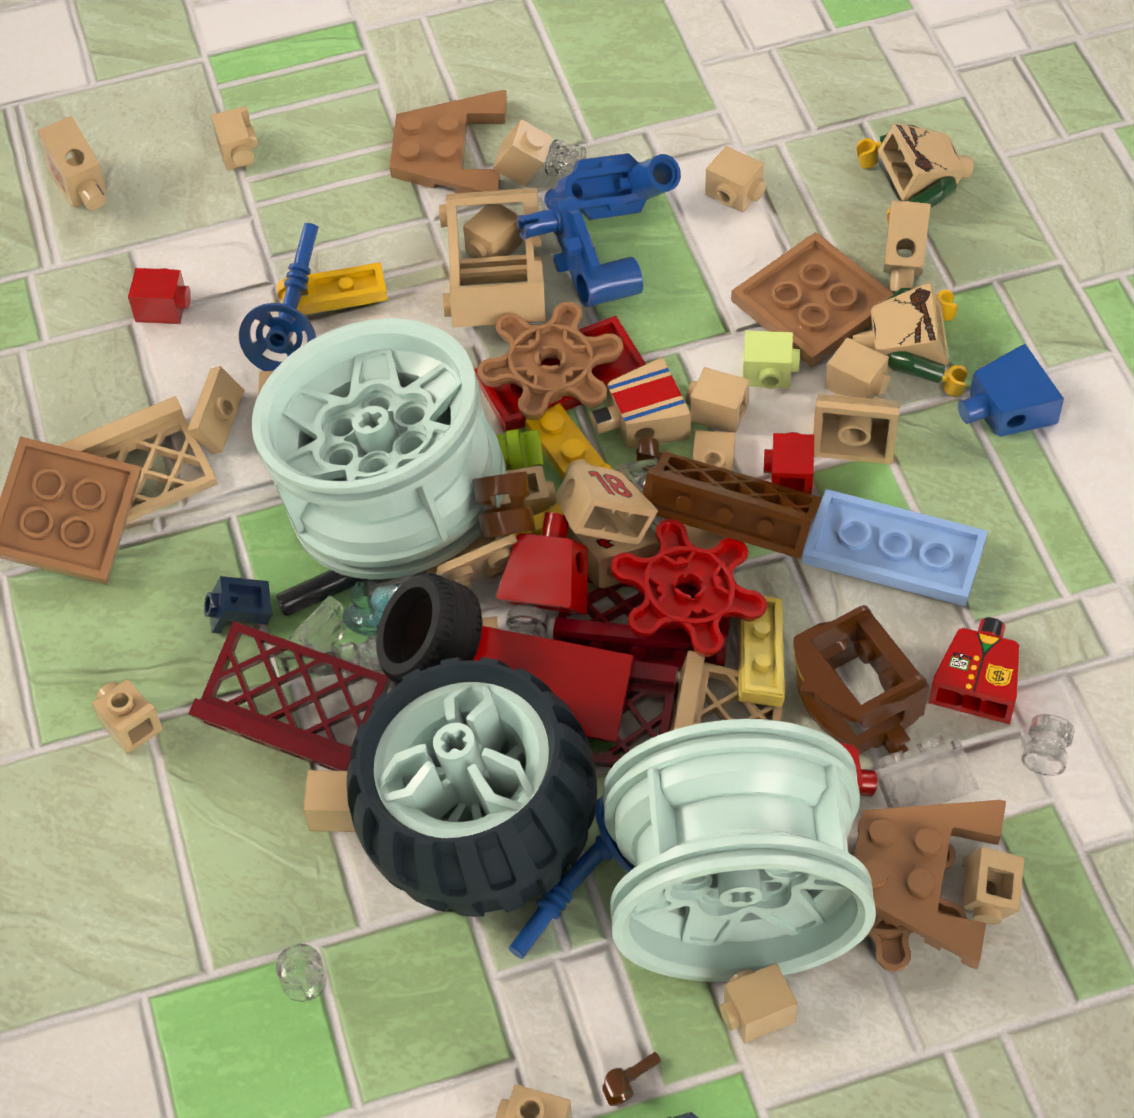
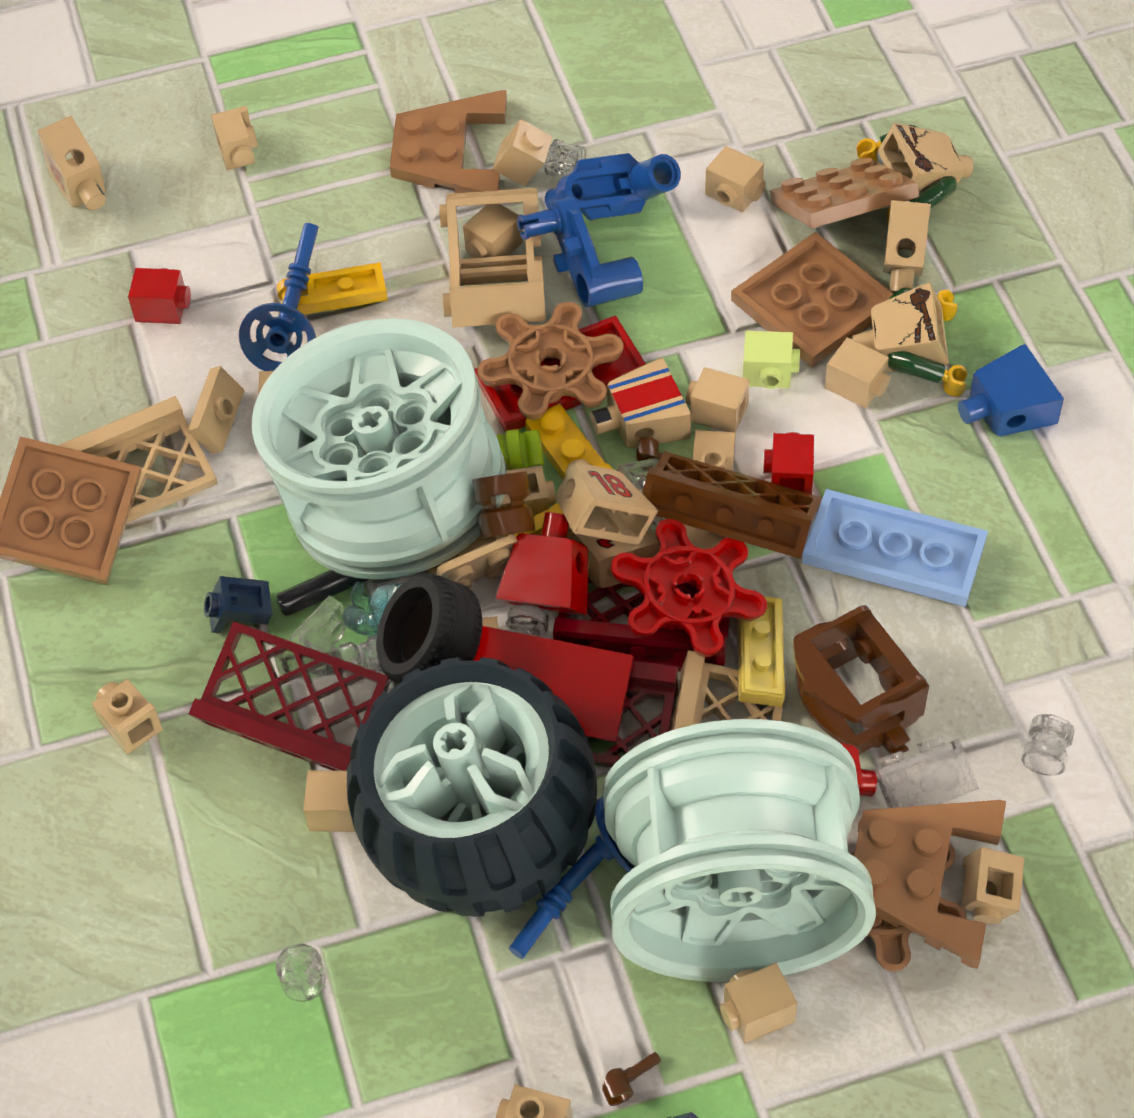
tan slope [813,394,900,465] -> none
red torso [929,617,1020,725] -> none
none -> medium nougat plate [770,158,919,228]

